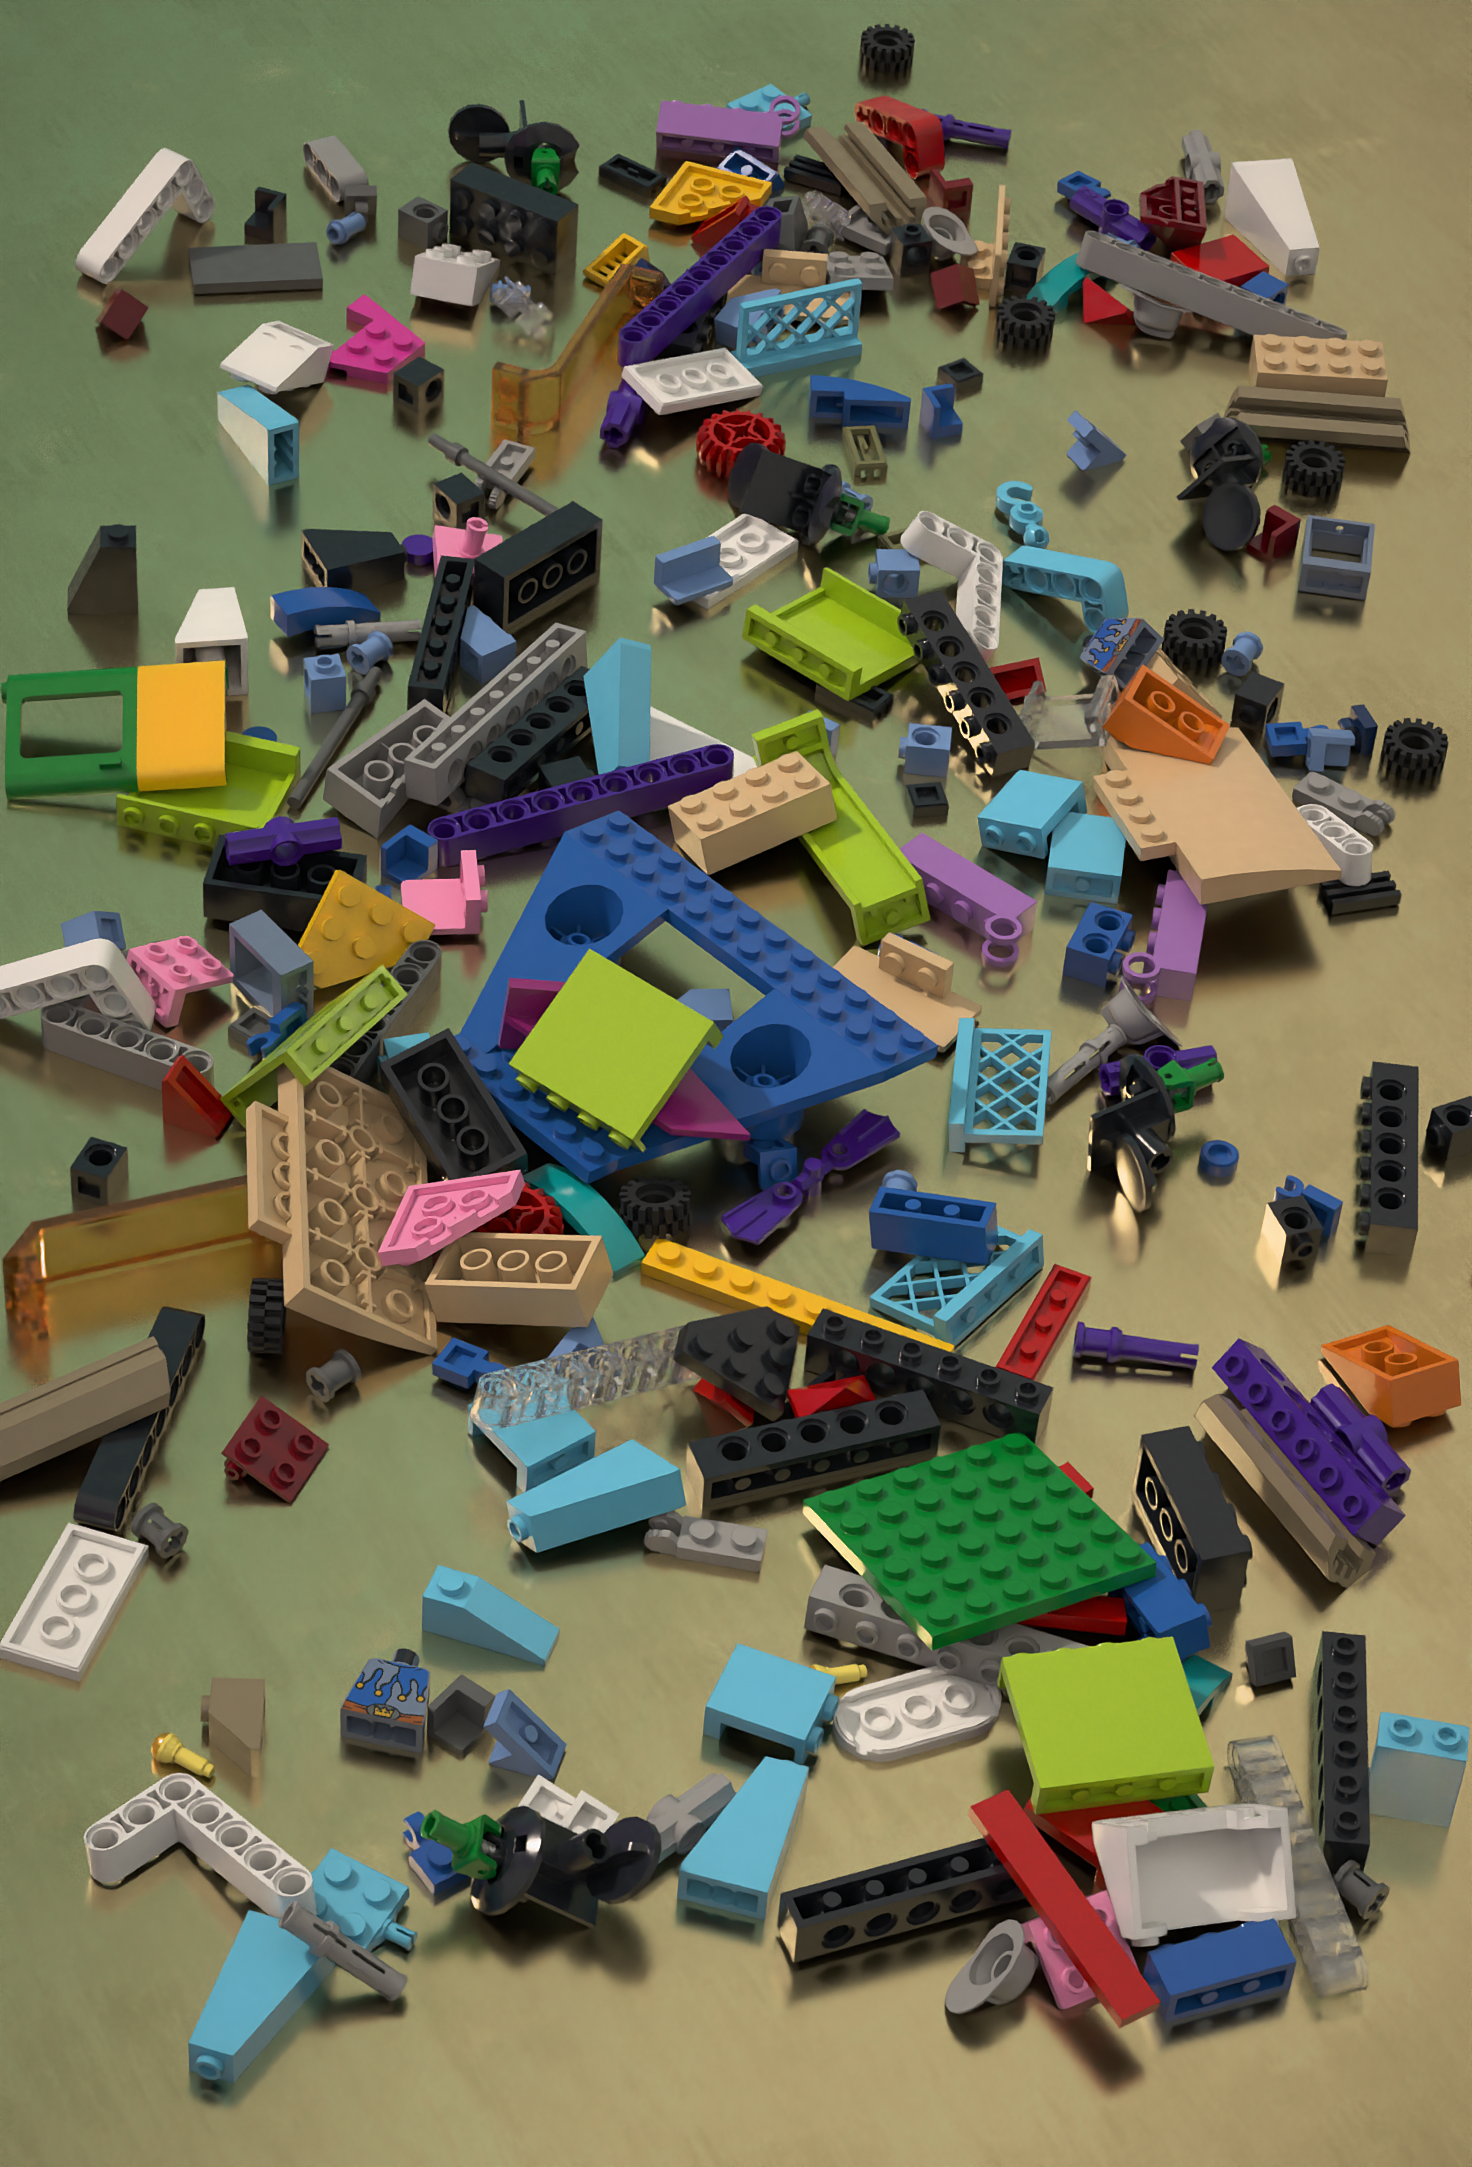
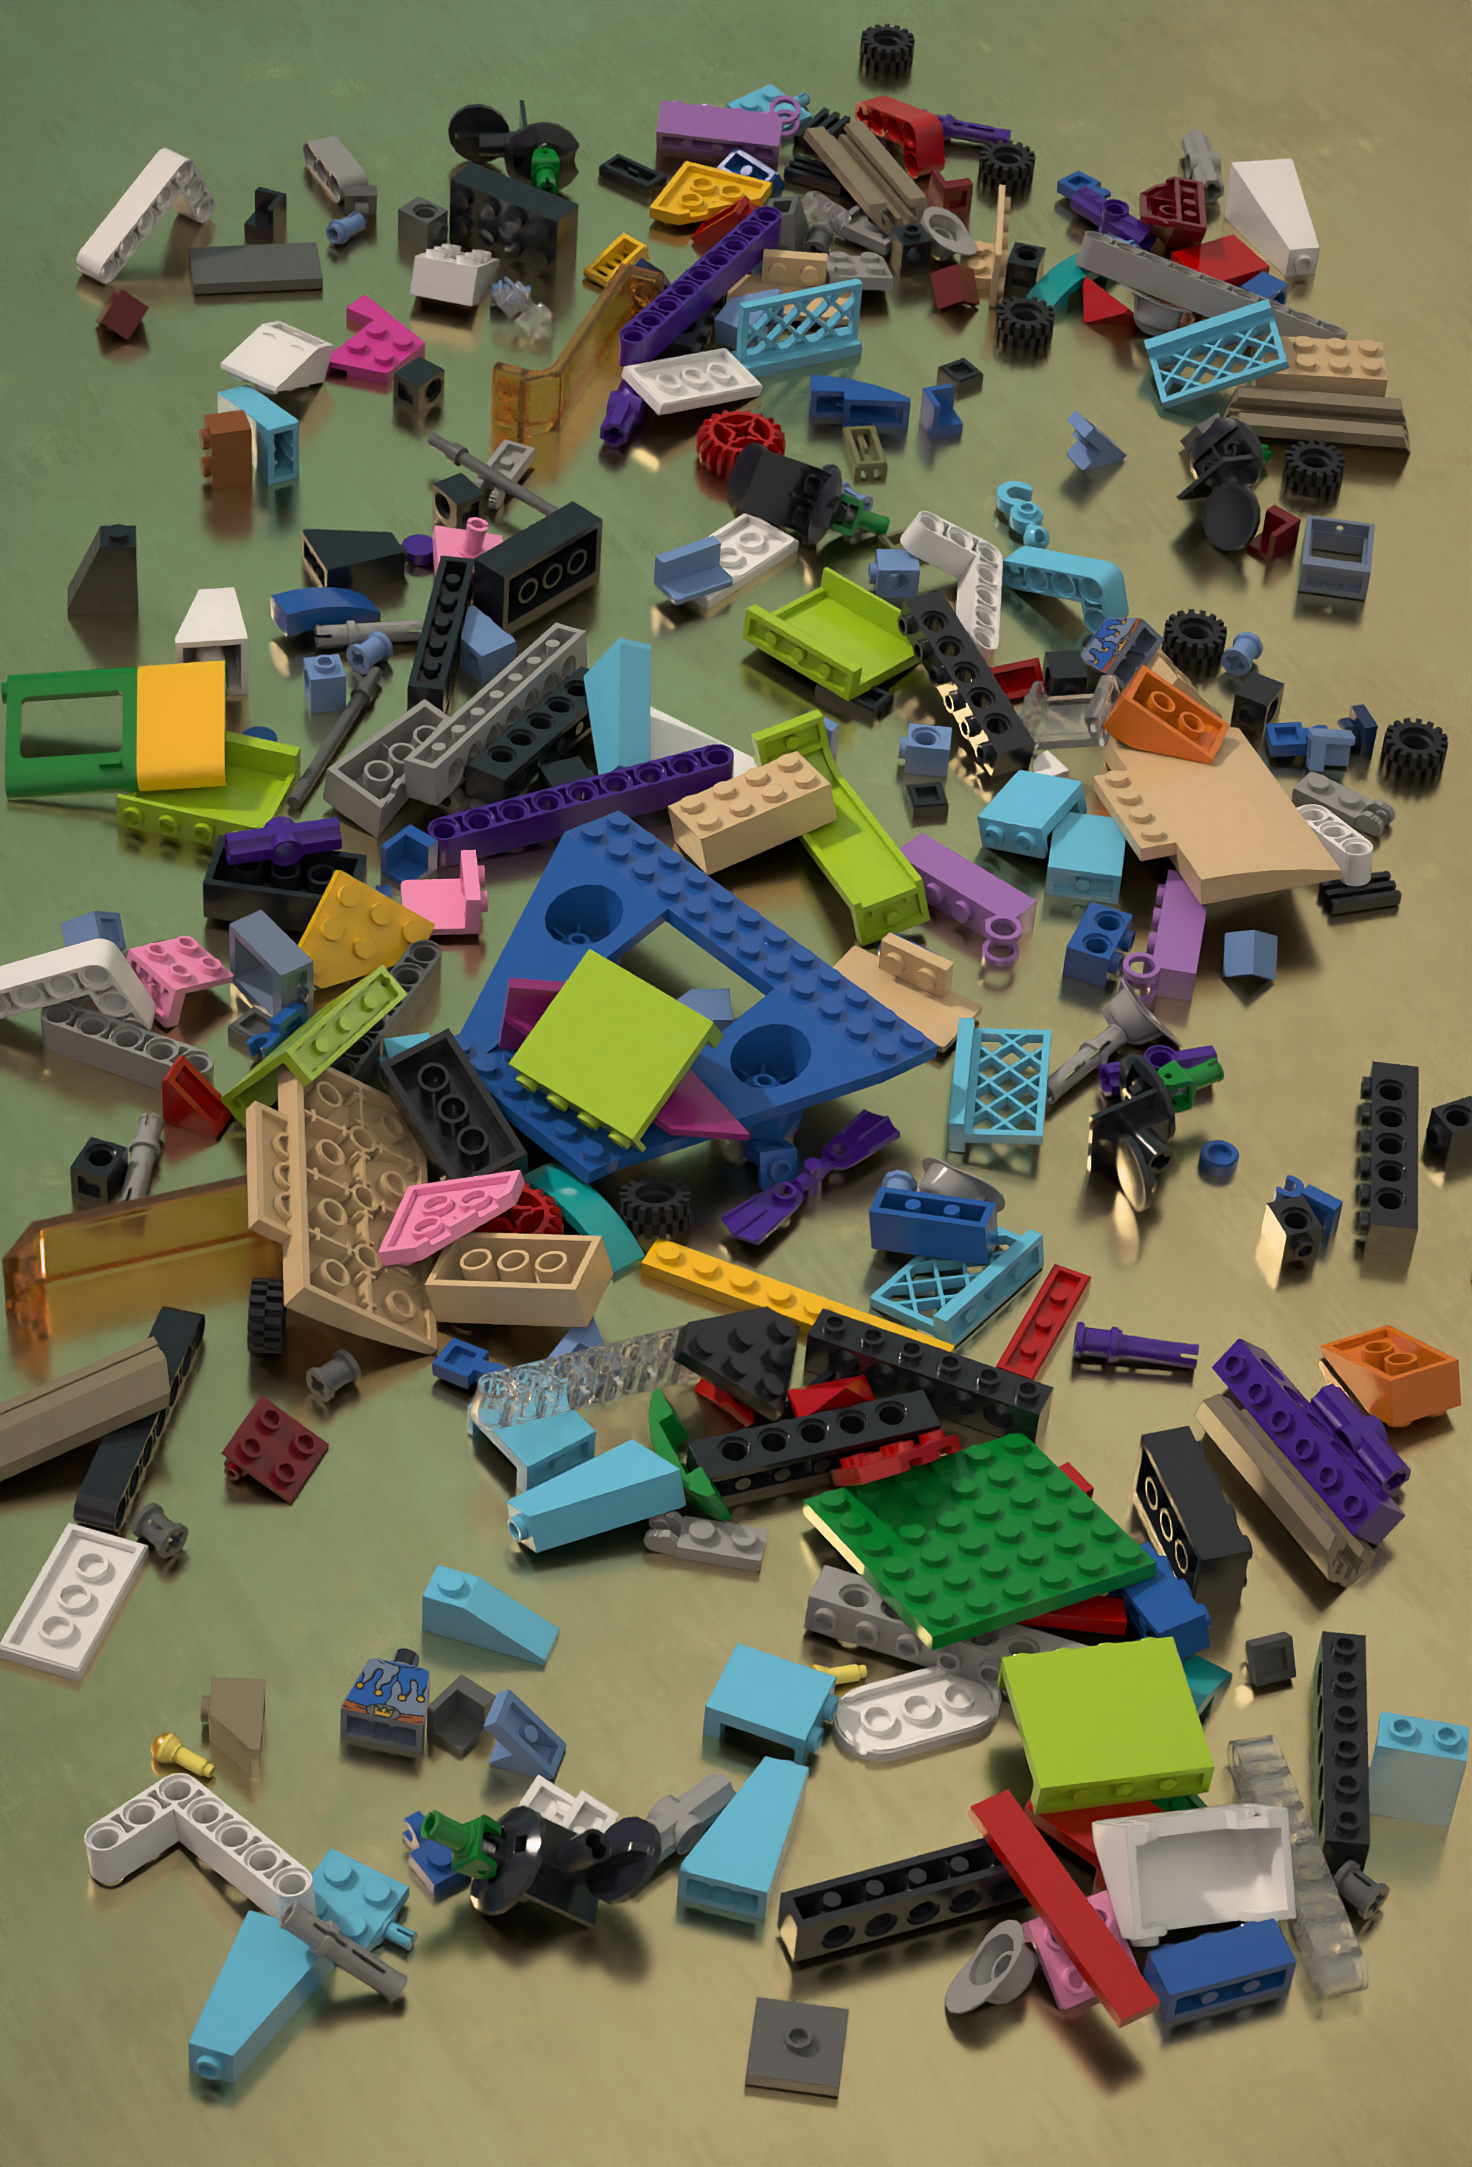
none -> light grey pin [117,1113,165,1217]
none -> dark orange brick [199,410,252,490]
none -> green slope [649,1388,732,1522]
none -> dark grey plate [745,1997,849,2096]
none -> black tile [793,107,851,152]
none -> red plate [830,1429,962,1487]
none -> light grey piece [916,1156,1006,1212]
none -> black tyre [978,140,1036,192]
none -> white tile [1033,750,1069,779]
none -> black brick [1042,650,1088,706]
none -> medium azure fence [1144,299,1289,409]
none -> medium blue panel [1223,930,1278,980]

